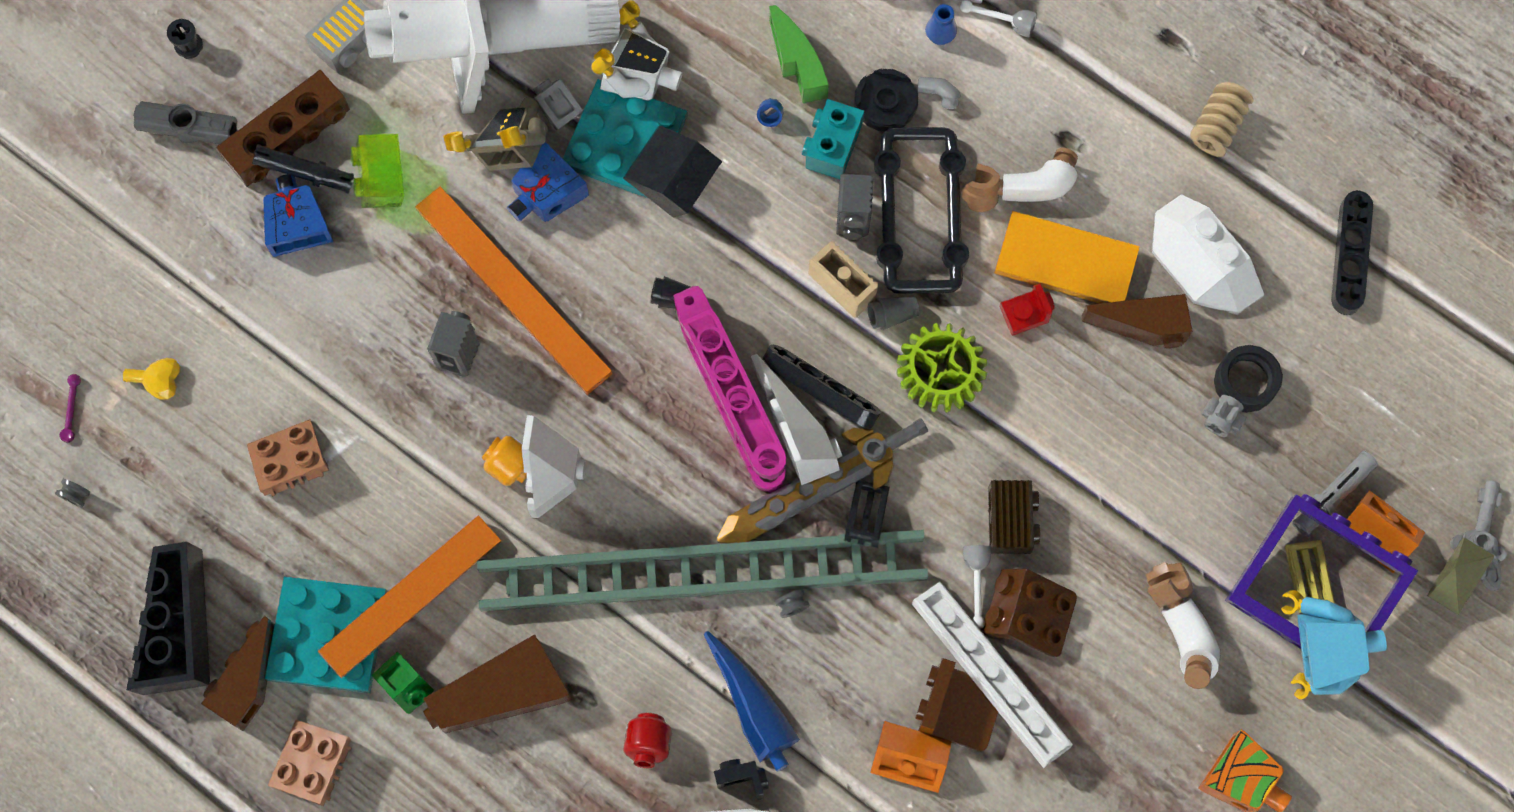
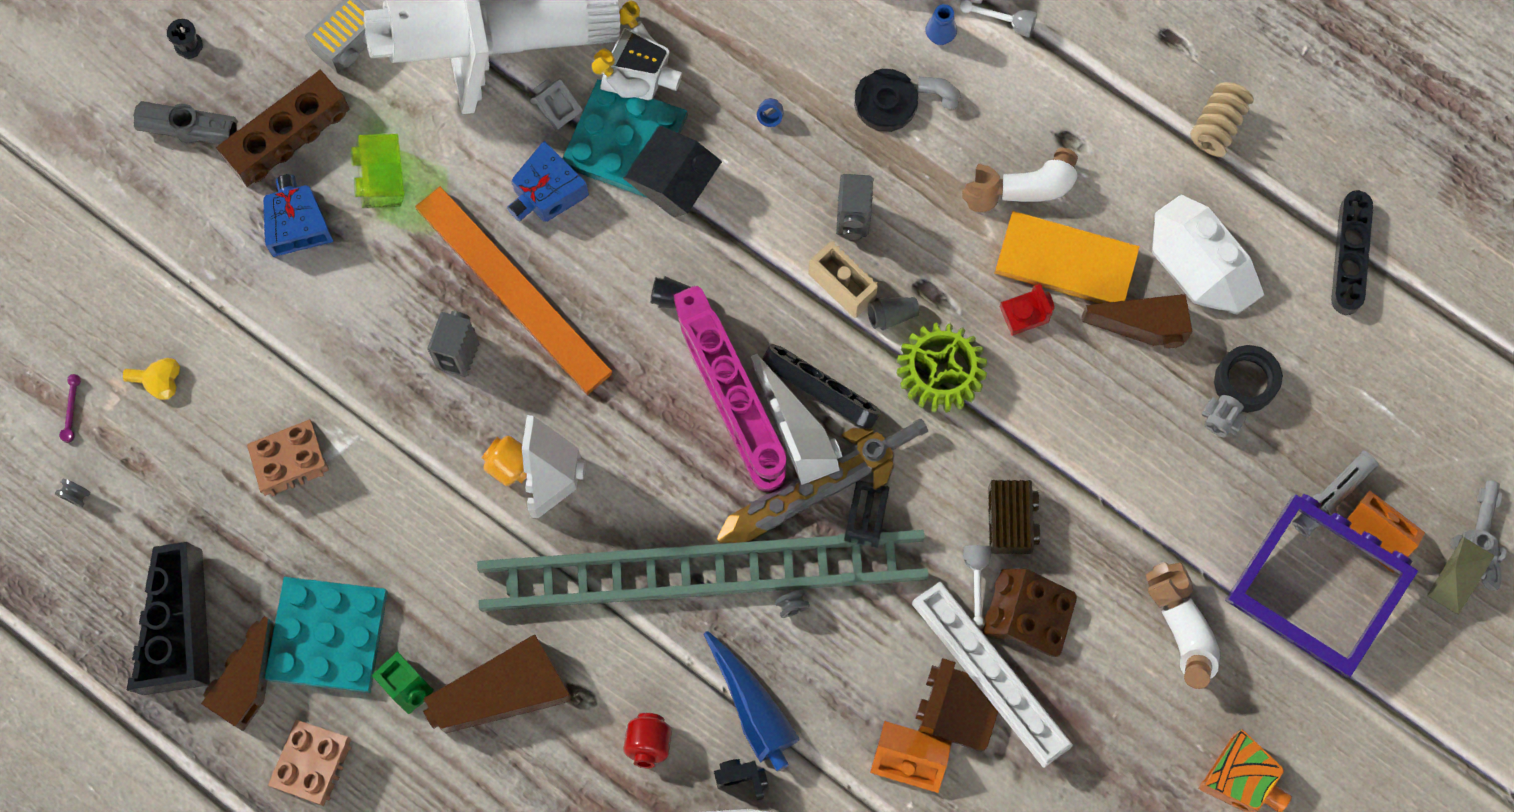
black pin [252,144,354,194] -> none
orange tile [318,515,501,679] -> none
torso [443,97,548,170] -> none
bright green slope [769,5,829,103] -> none
teal brick [802,99,864,180] -> none
black bar [874,127,969,294] -> none
medium azure torso [1281,590,1387,699] -> none
light yellow tile [1285,540,1335,614] -> none

